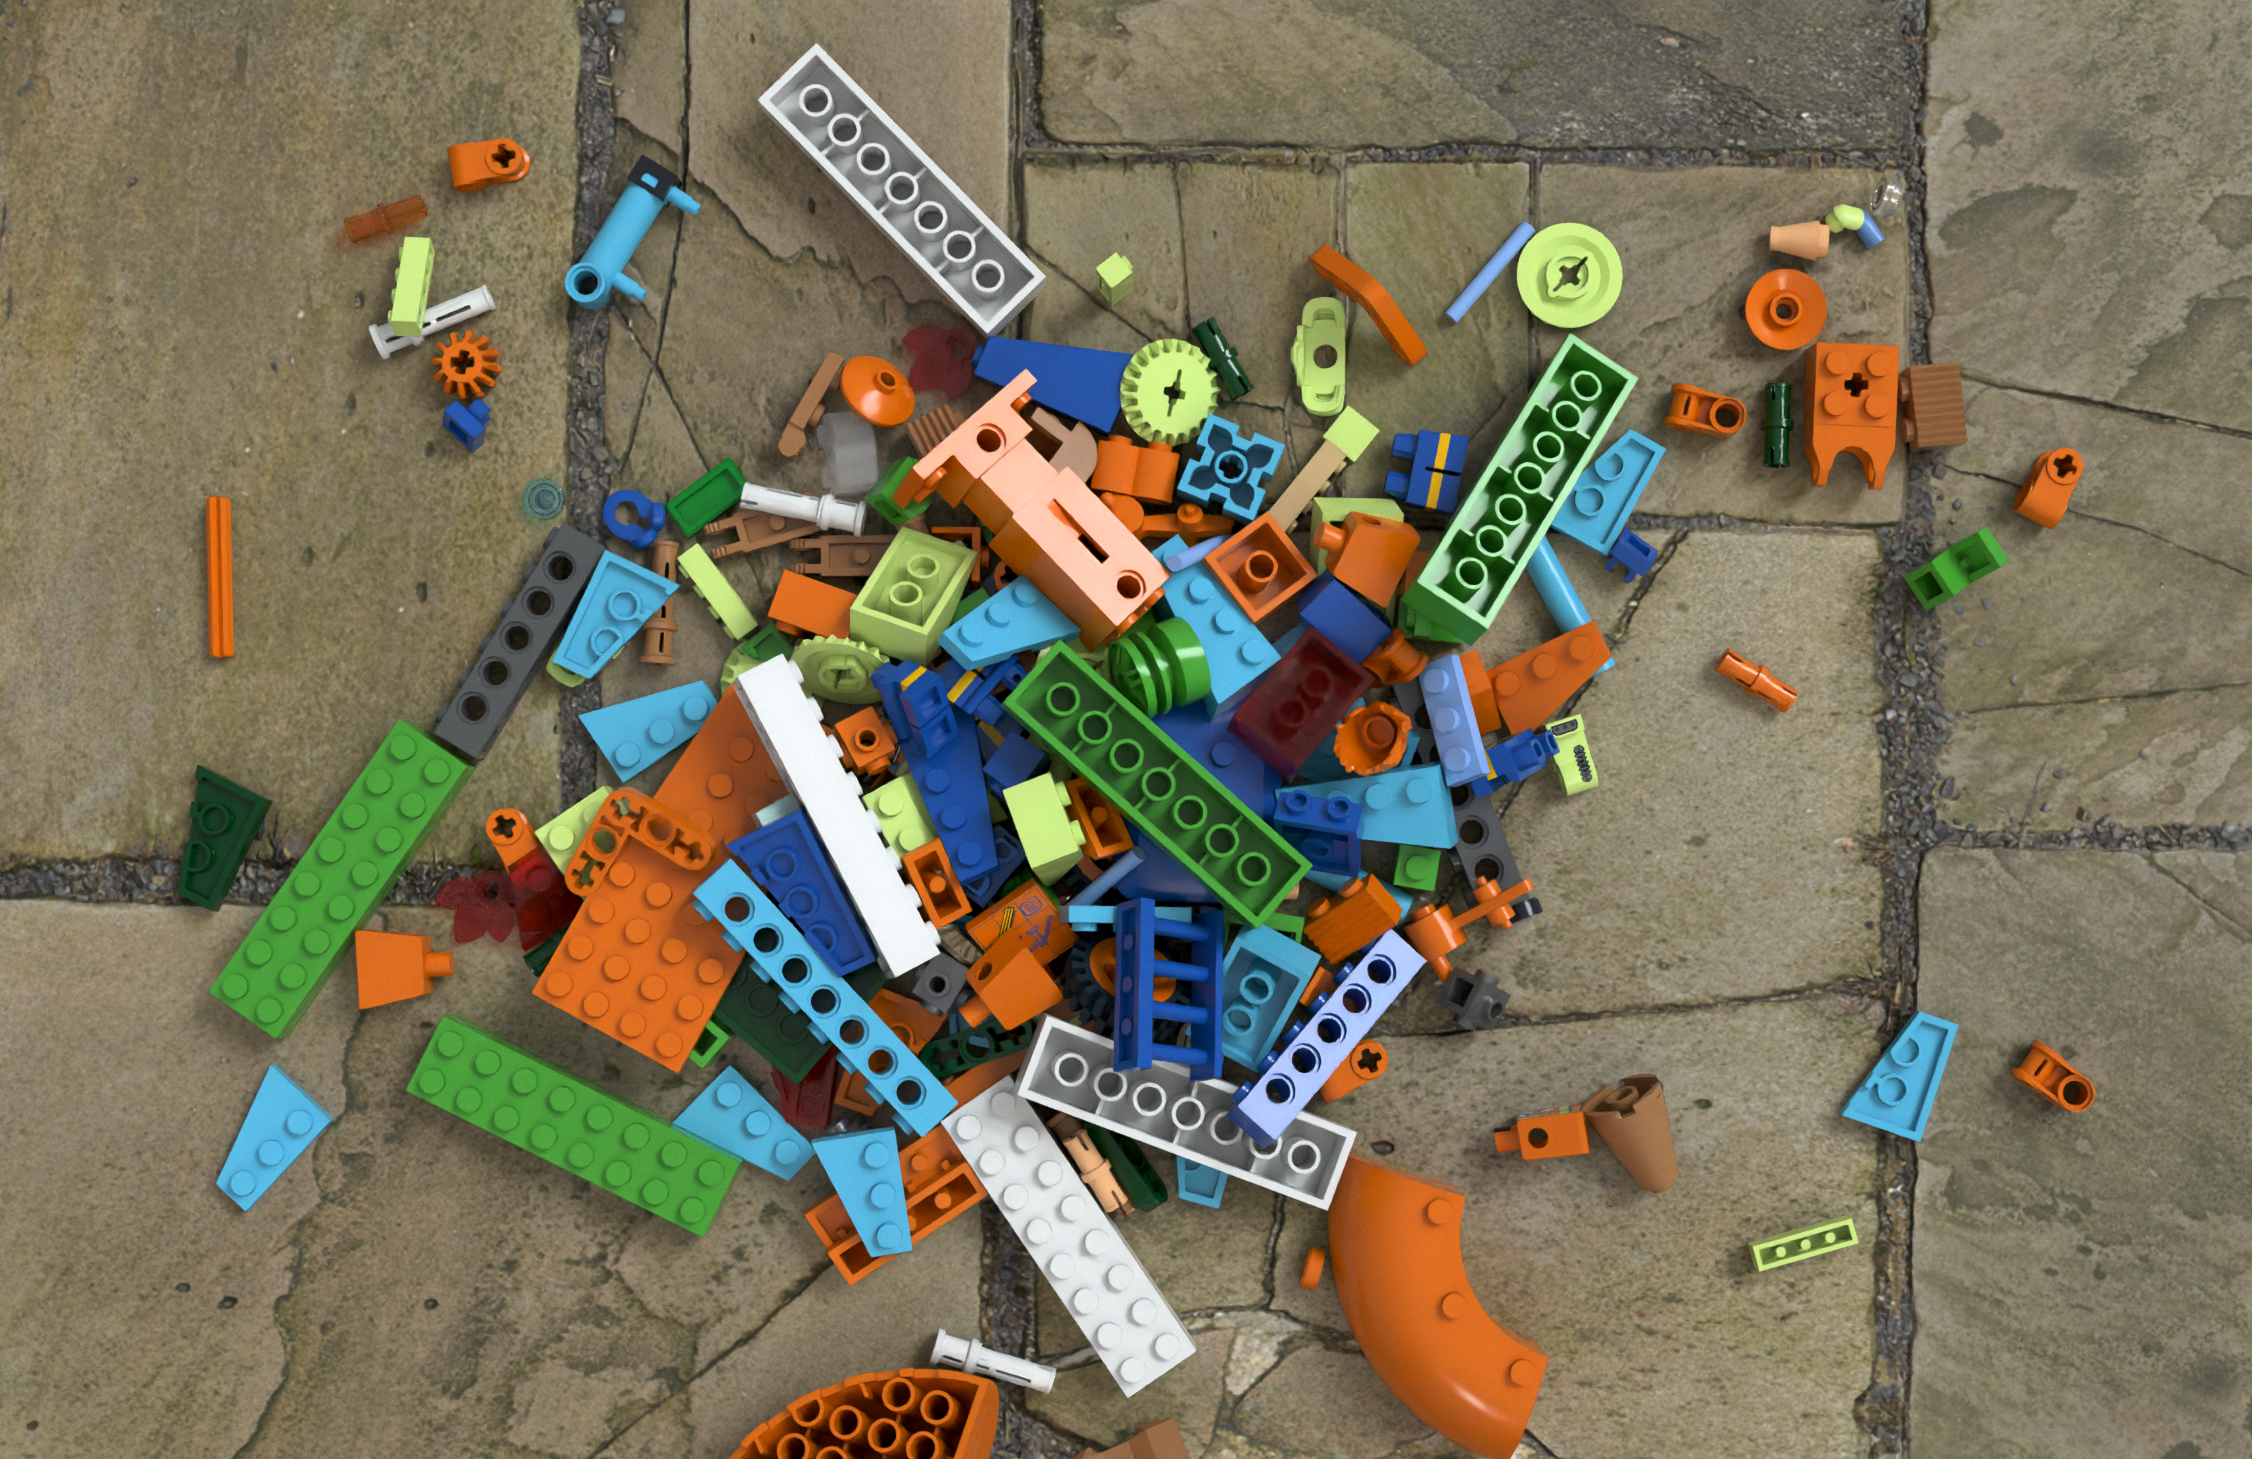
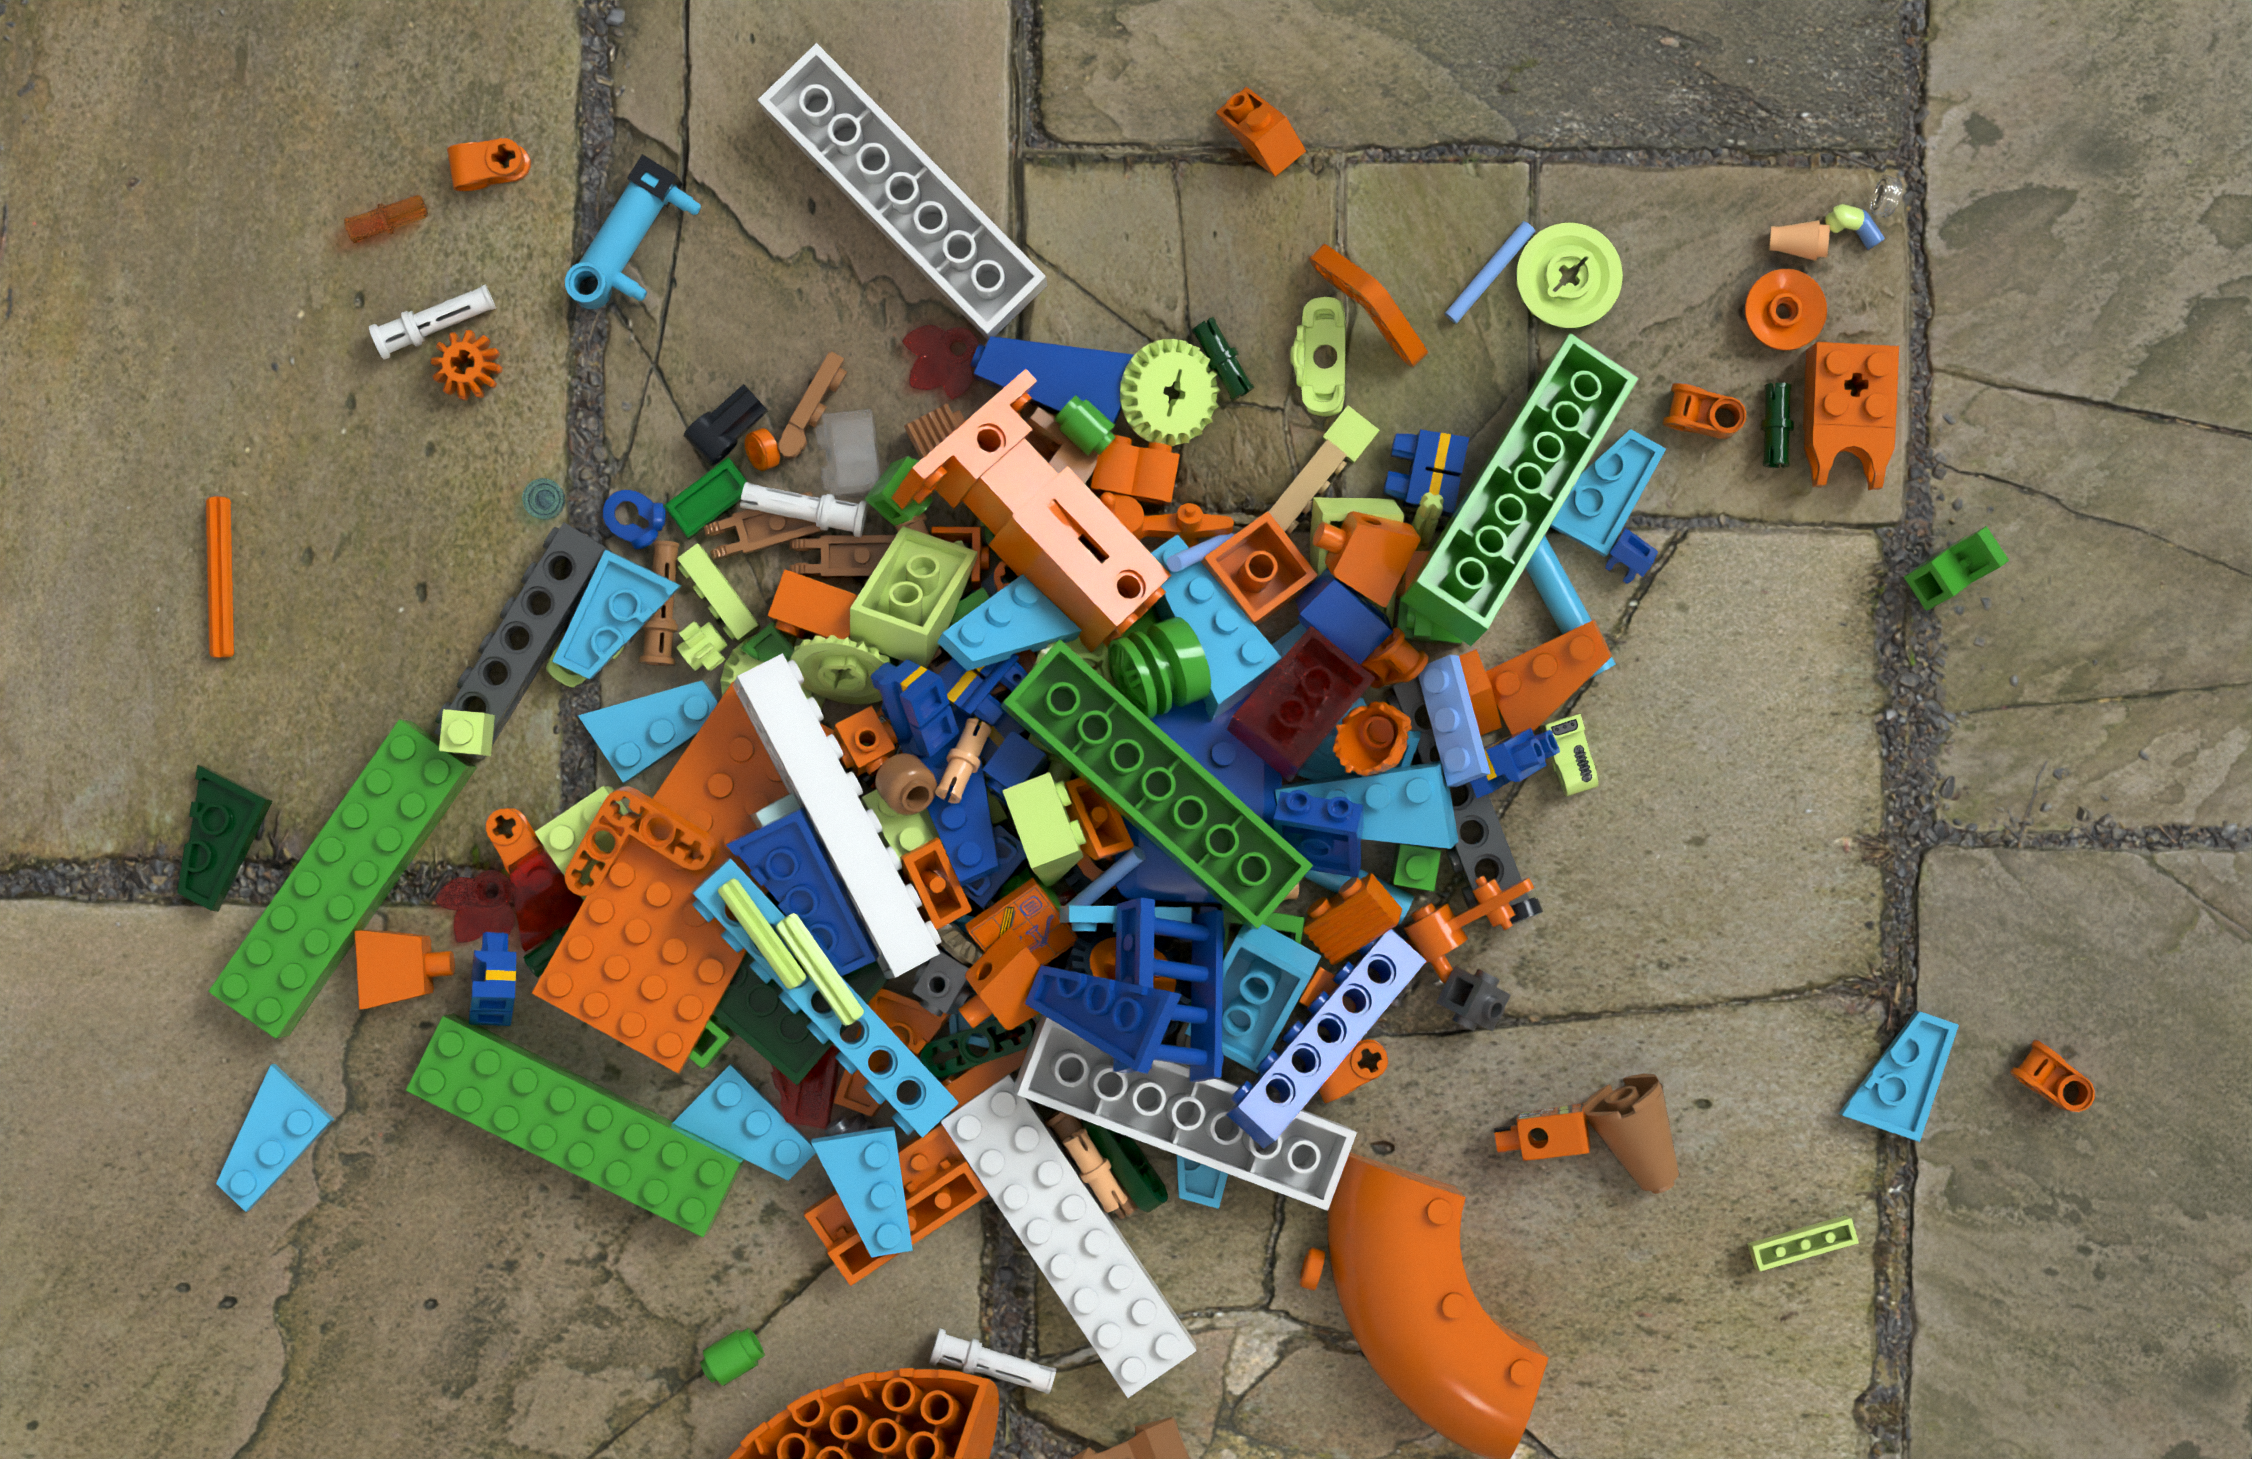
yellowish green piece [388,237,435,337] -> none
blue tile [443,398,491,453] -> none
orange dish [840,356,915,427] -> none
yellowish green piece [1096,253,1133,307] -> none
medium azure brick [1177,413,1285,526] -> none
orange pin [1714,648,1798,713] -> none
medium nougat brick [1897,361,1968,452] -> none
orange piece [2013,448,2084,530] -> none
none -> yellowish green brick [439,709,495,756]
none -> blue hips [469,932,517,1026]
none -> yellowish green gear [677,621,728,671]
none -> black piece [683,384,768,466]
none -> bright green brick [700,1328,765,1386]
none -> yellowish green axle [718,878,806,990]
none -> orange tile [745,428,780,471]
none -> yellowish green axle [776,913,864,1026]
none -> medium nougat head [875,753,937,816]
none -> light nougat pin [935,718,992,804]
none -> blue wing [1025,965,1181,1074]
none -> bright green brick [1054,395,1116,456]
none -> orange slope [1216,87,1306,177]
none -> yellowish green axle [1412,492,1444,551]

